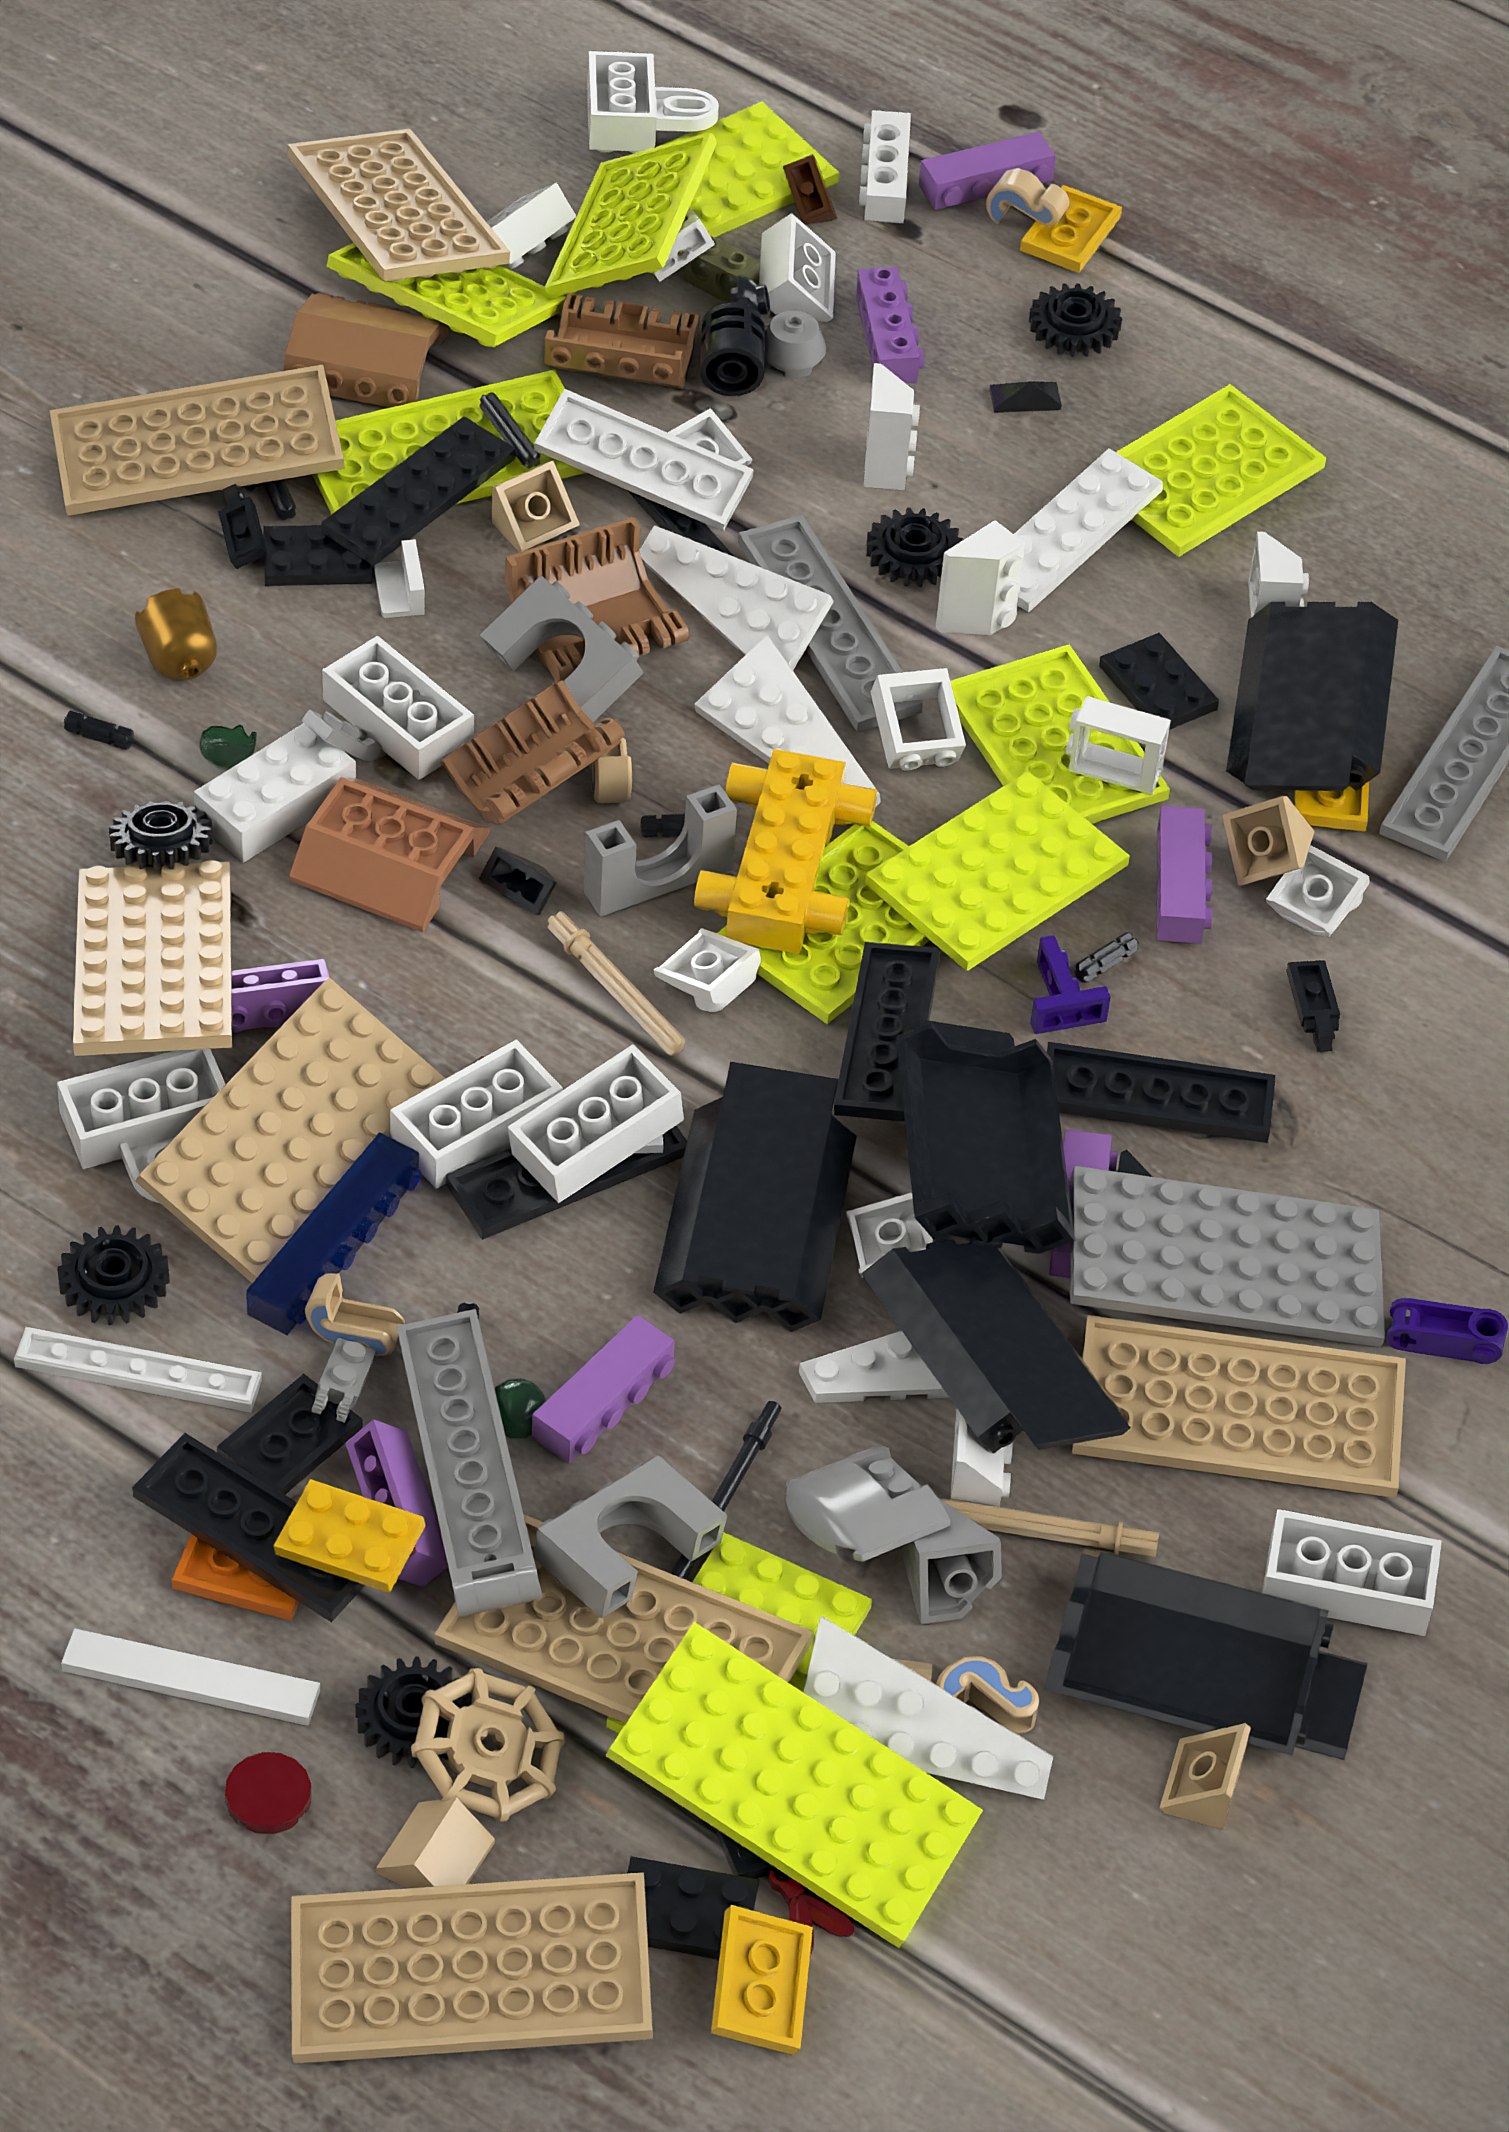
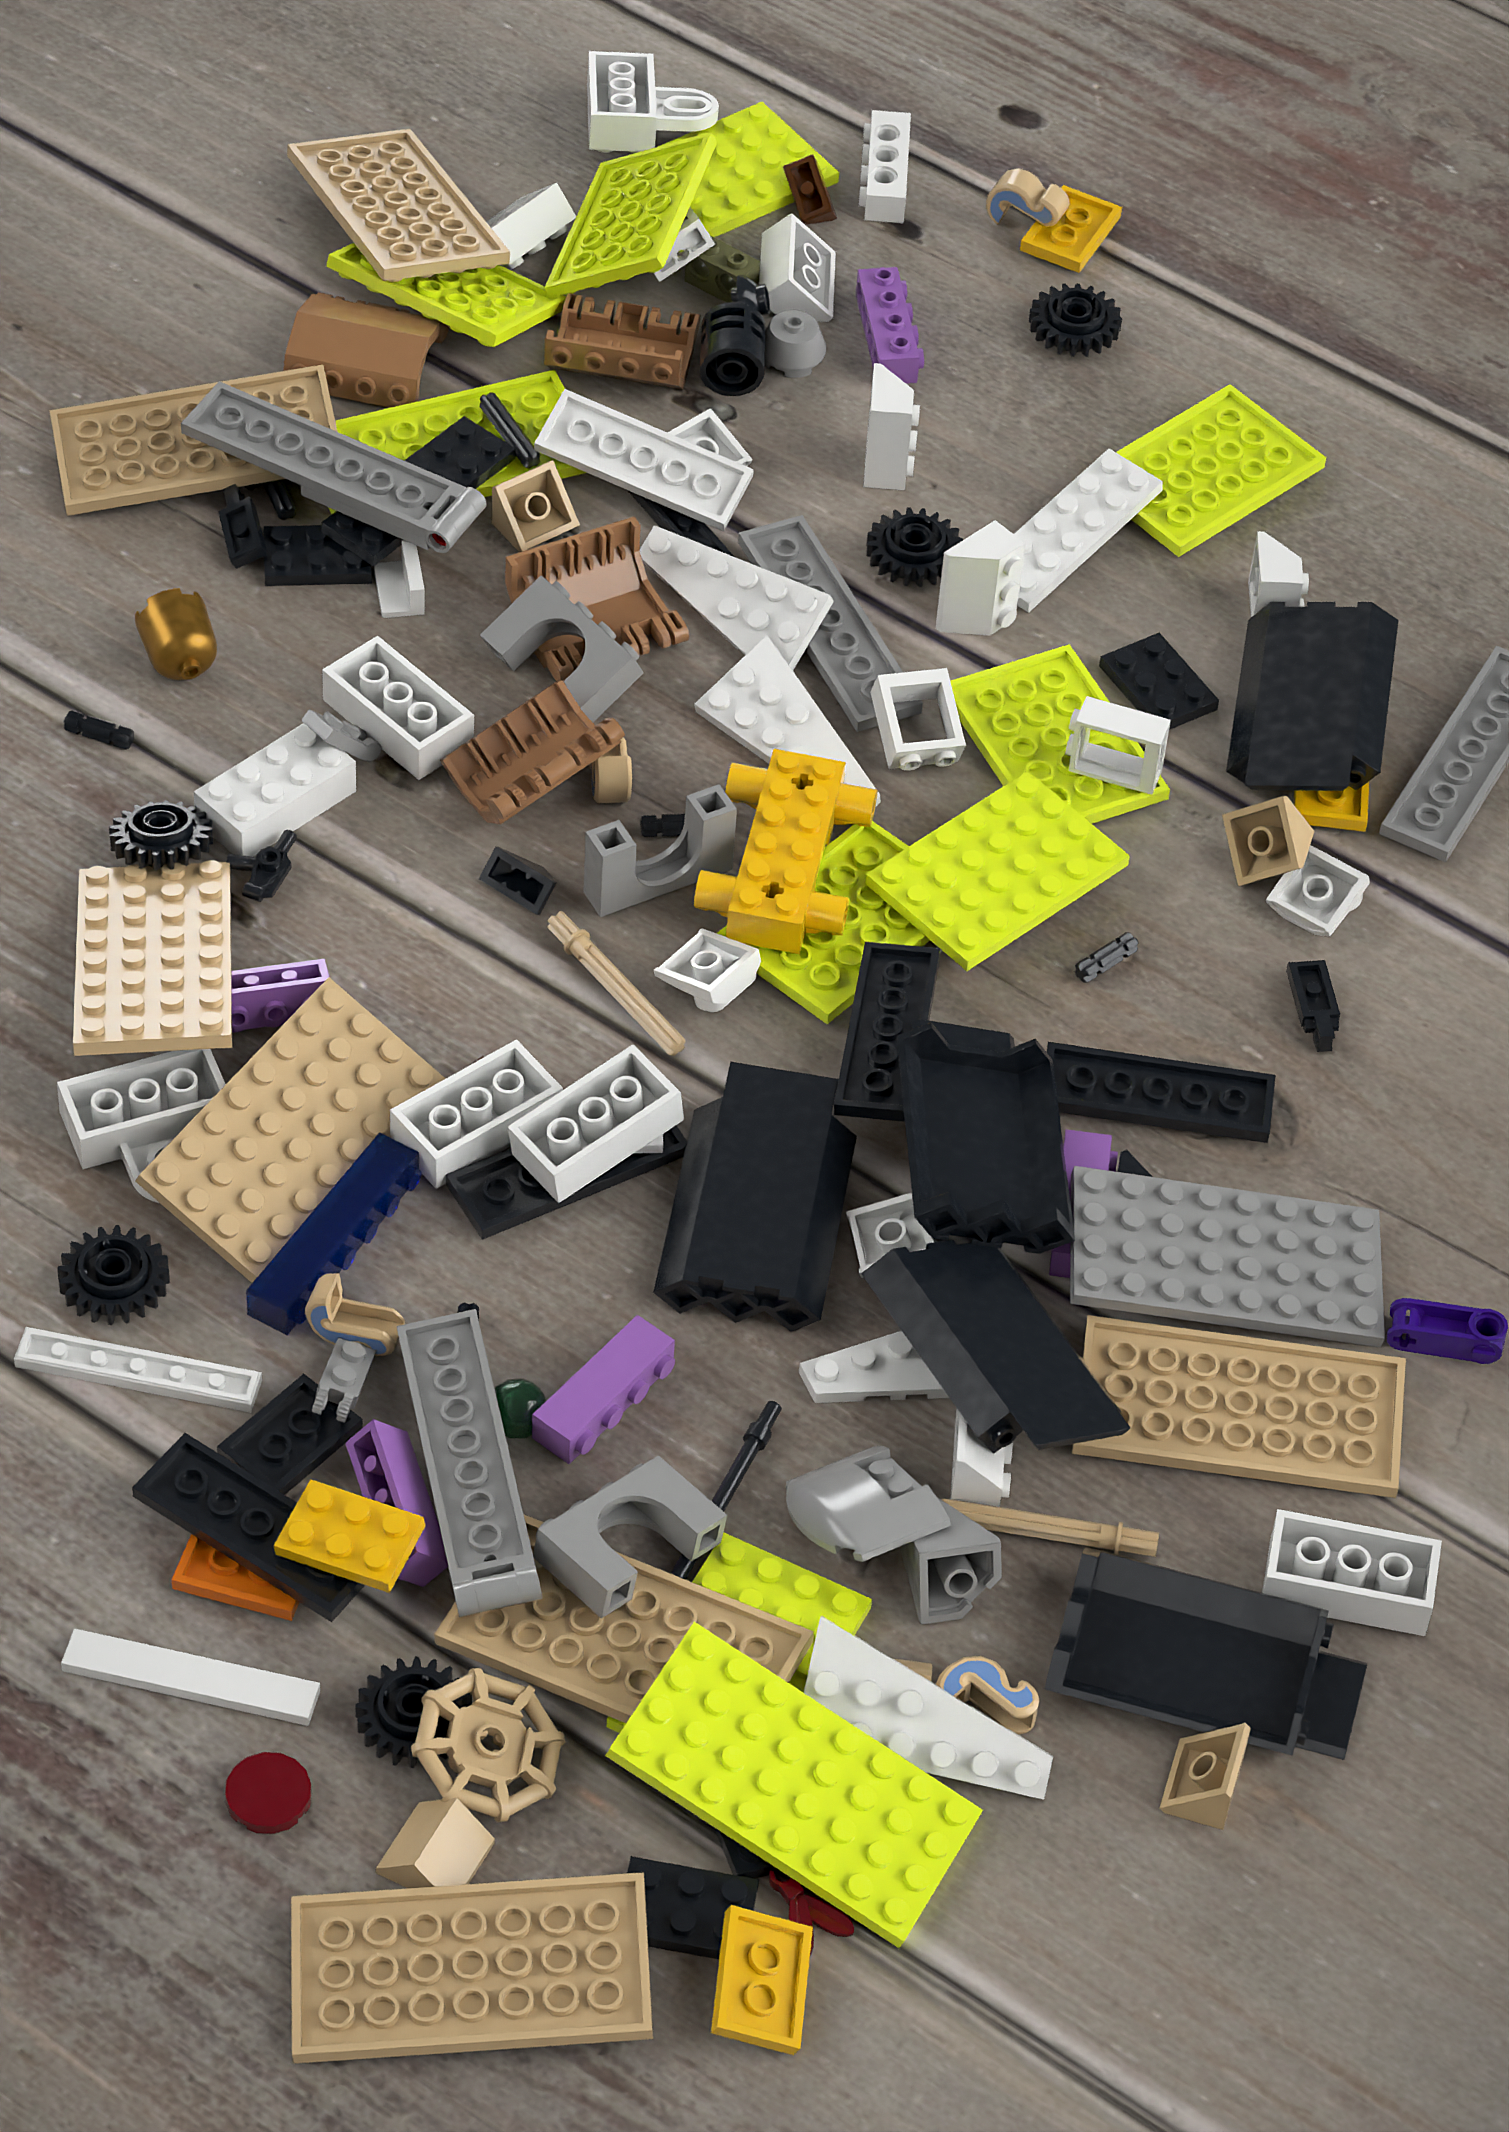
clear green hair [199,725,257,770] -> none
nougat slope [289,777,490,932] -> none
medium lavender brick [919,132,1056,210] -> none
black slope [989,381,1062,413] -> none
dark purple bracket [1030,935,1111,1034] -> none
medium lavender brick [1157,806,1212,944] -> none
none -> light grey hinge [181,381,486,553]
none -> black piece [226,830,297,902]

